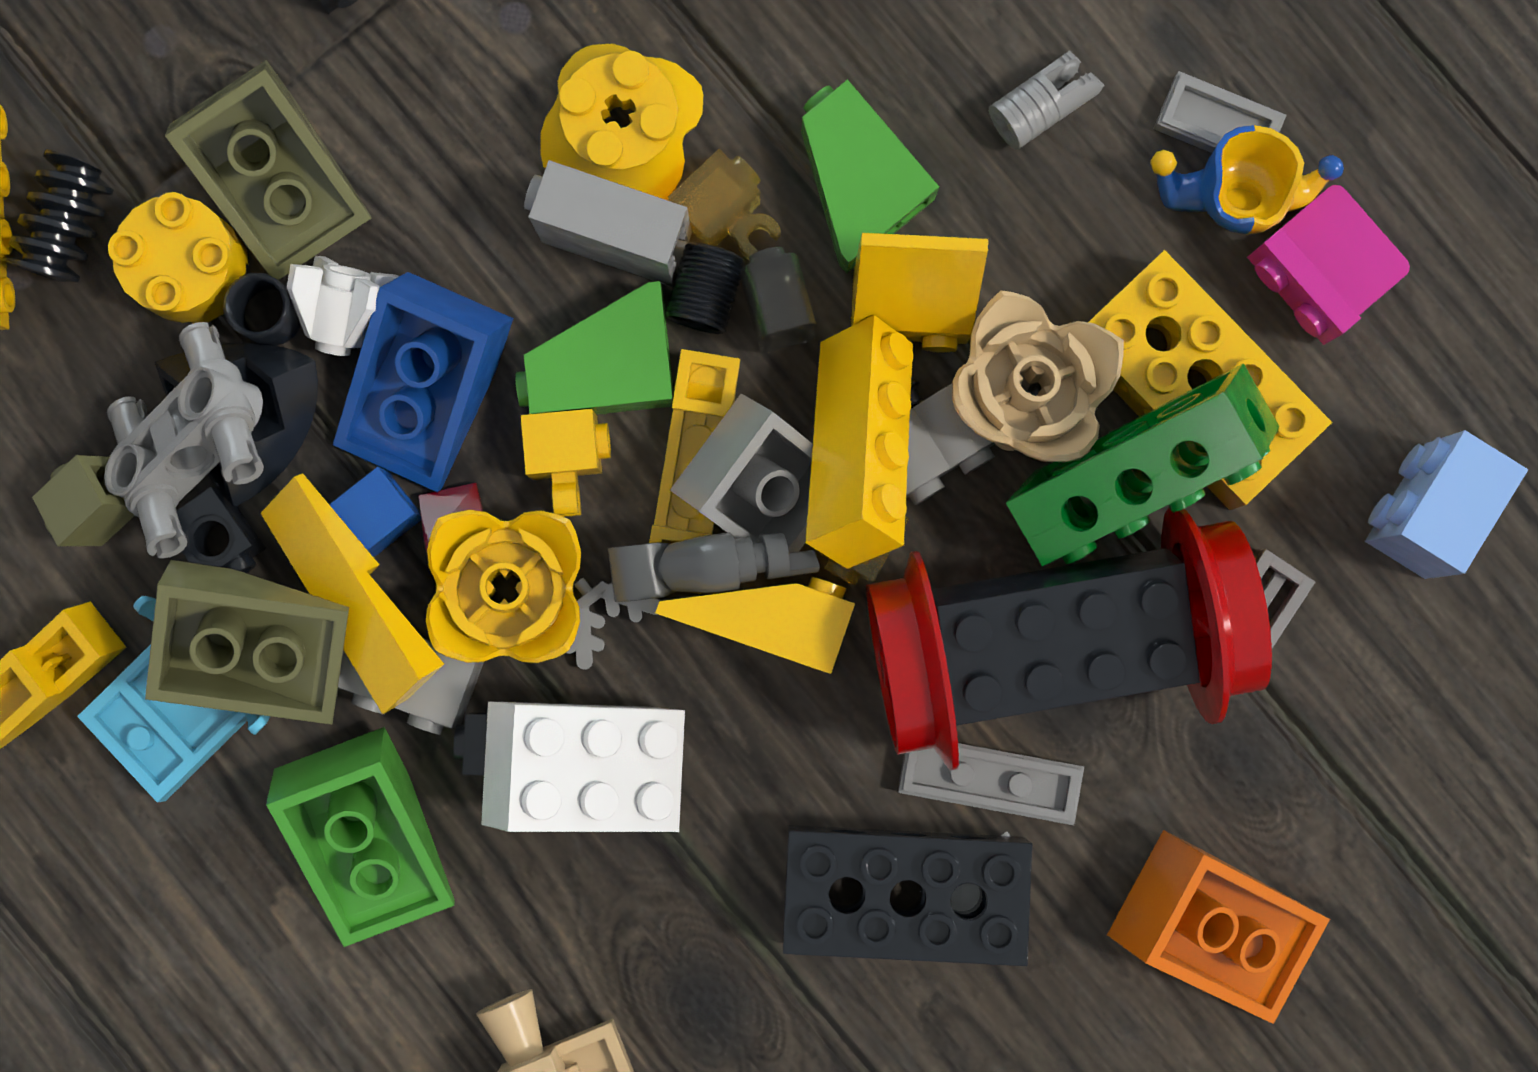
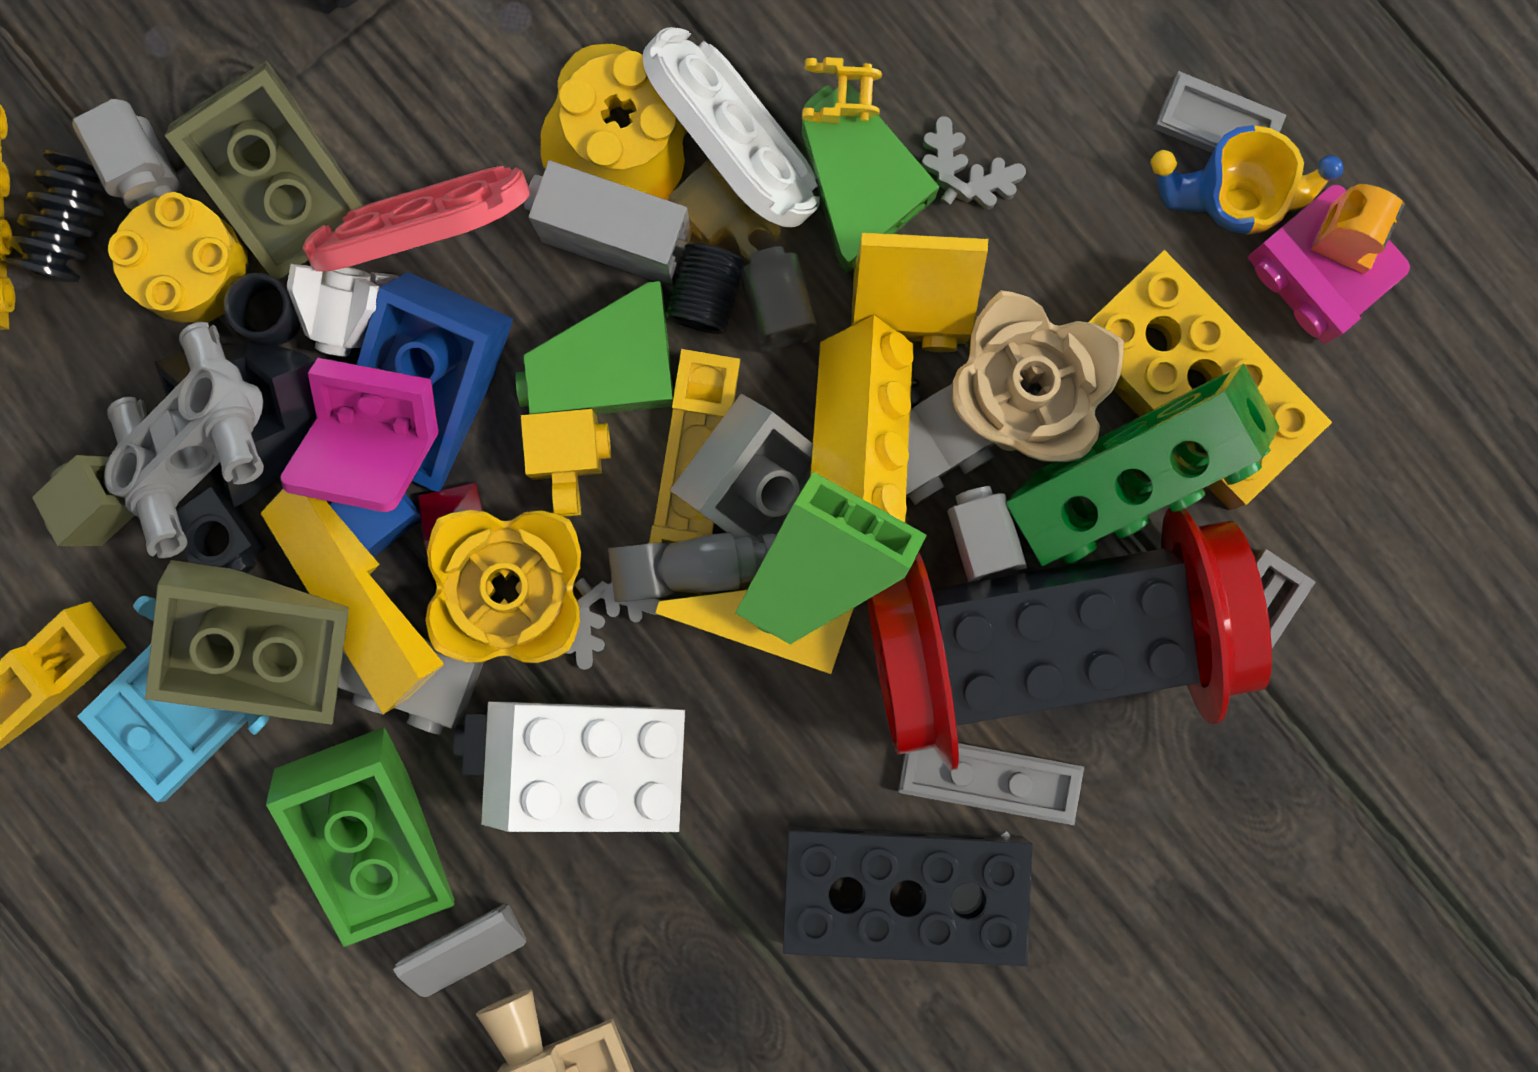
light grey hinge [988,51,1105,150] -> none
orange slope [1107,830,1330,1024] -> none
light blue brick [1365,430,1528,579] -> none
none -> light grey brick [72,99,182,210]
none -> dark pink bracket [281,358,439,512]
none -> coral tile [302,166,530,272]
none -> light grey slope [393,904,526,997]
none -> white tile [643,27,820,227]
none -> bright green slope [735,472,926,644]
none -> yellow piece [802,57,882,124]
none -> light grey animal [921,116,1026,210]
none -> light grey brick [947,486,1028,582]
none -> light orange leg [1310,184,1405,274]

